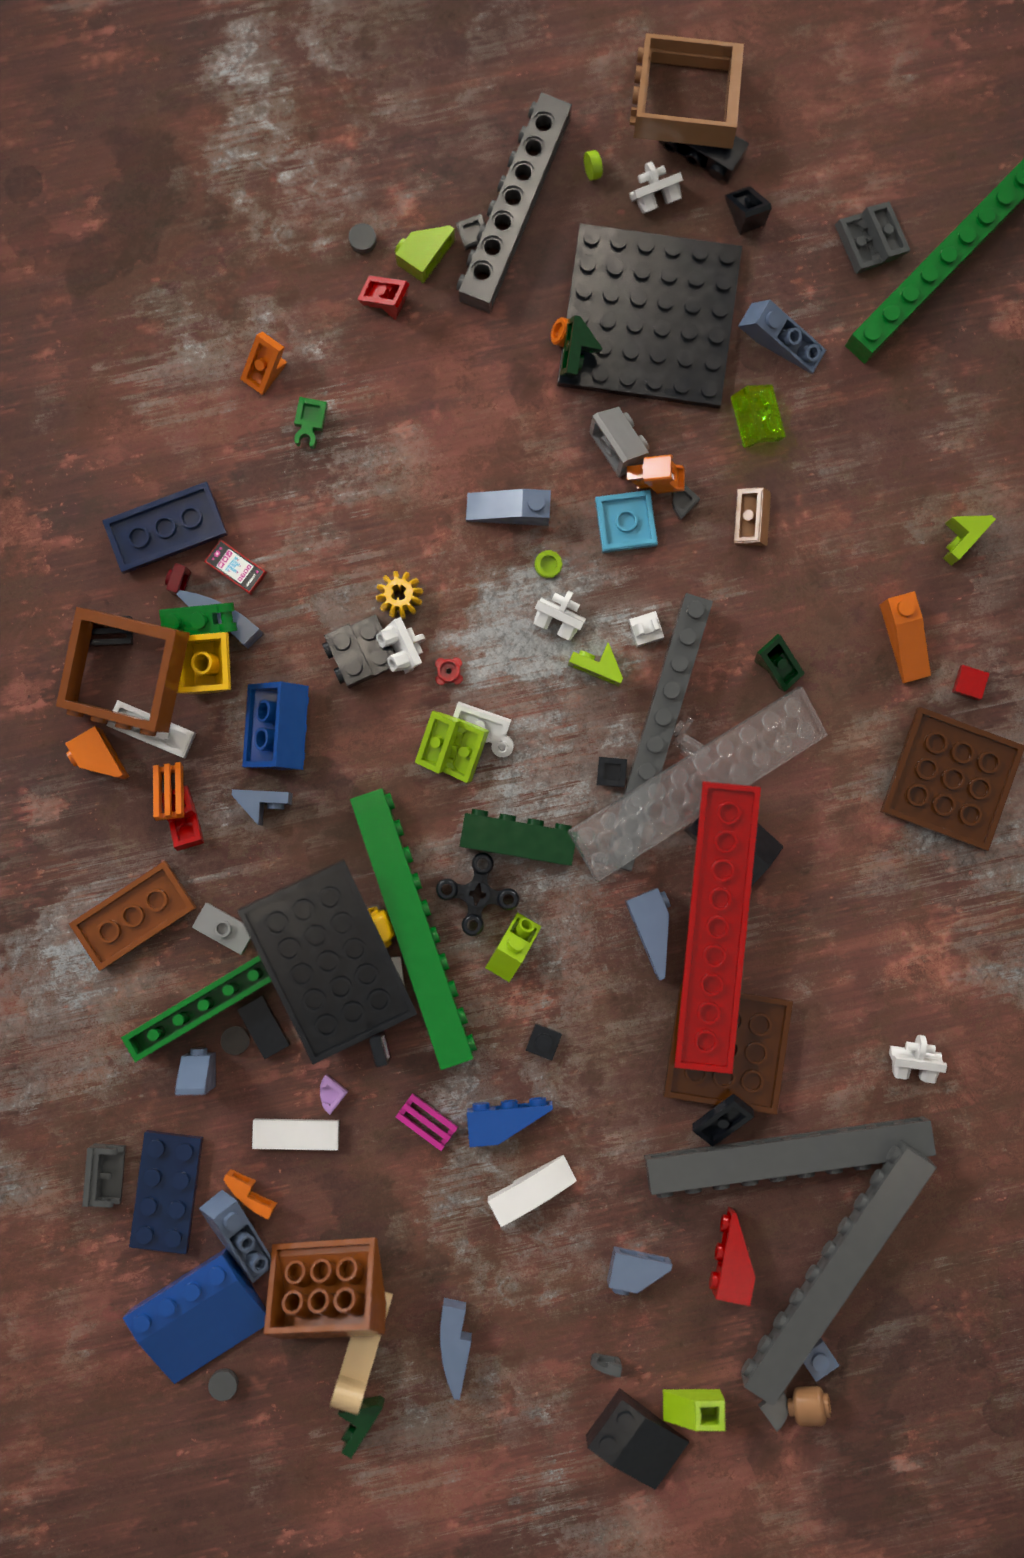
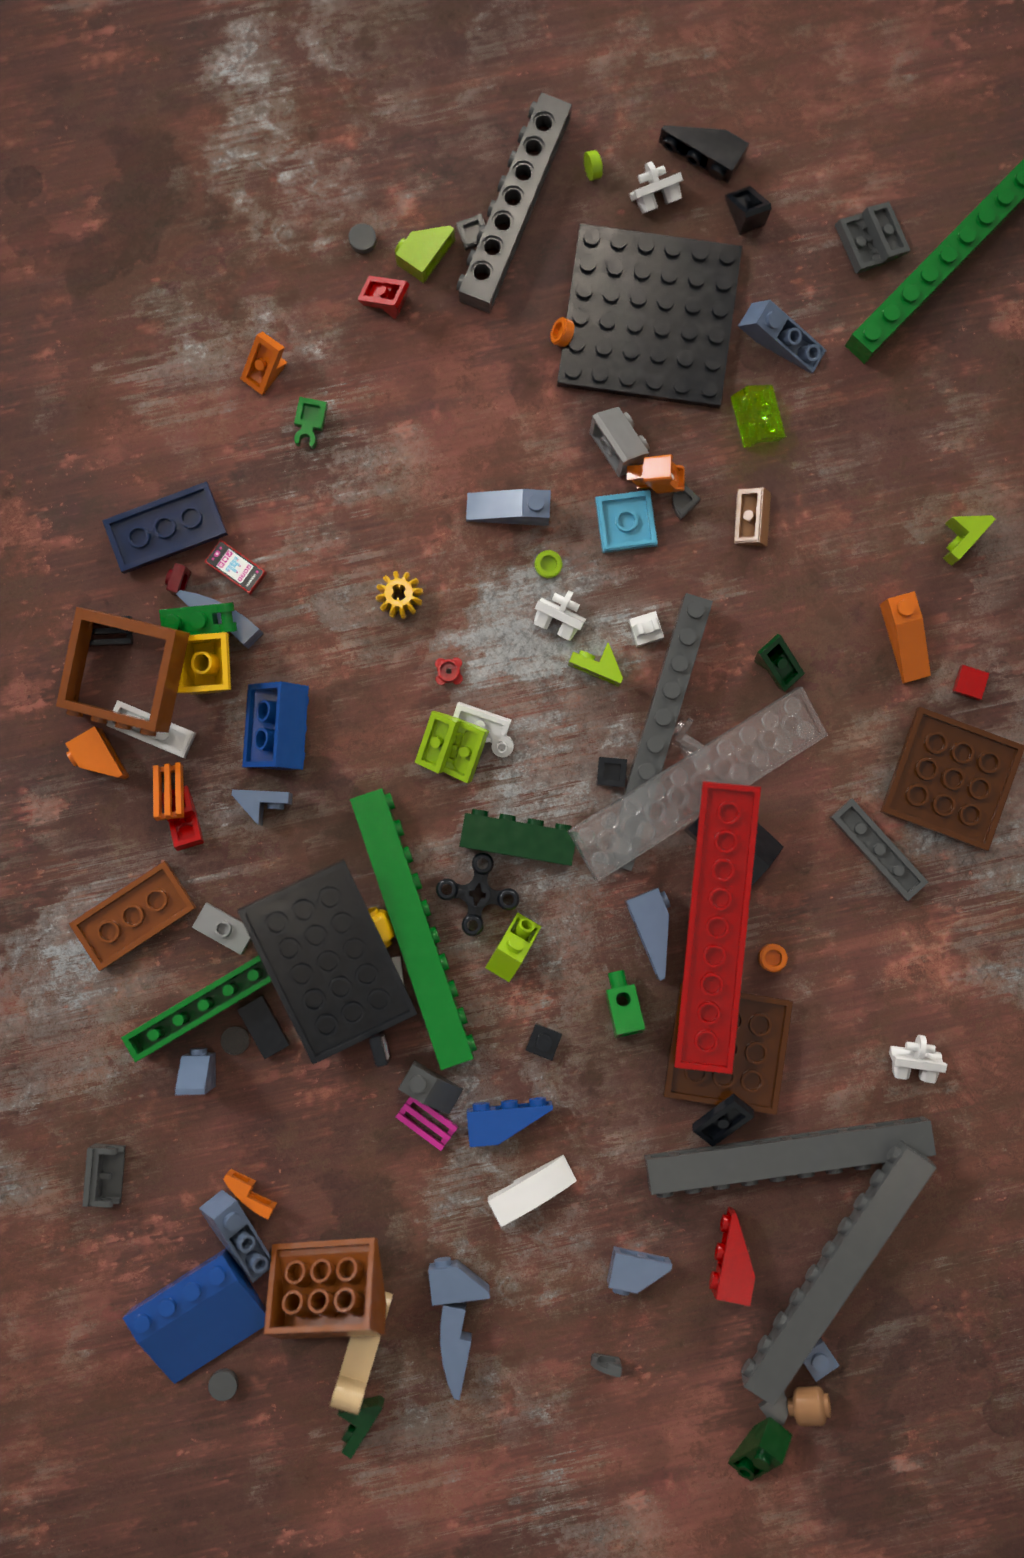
dark blue plate [129,1130,203,1254] -> none
white tile [252,1119,339,1150] -> none
lavender tile [320,1074,348,1115] -> none
plate [322,614,394,689] -> none
white hips [376,617,426,674] -> none
dark green slope [560,315,602,378] -> none
black slope [586,1388,689,1490] -> none
medium nougat window [629,33,744,149] -> none
lime slope [663,1389,725,1431] -> none
none -> dark grey slope [398,1060,463,1114]
none -> sand blue slope [428,1257,490,1306]
none -> green torso [605,970,645,1038]
none -> dark green slope [728,1417,793,1481]
none -> orange tile [758,944,788,972]
none -> dark grey plate [829,798,928,901]

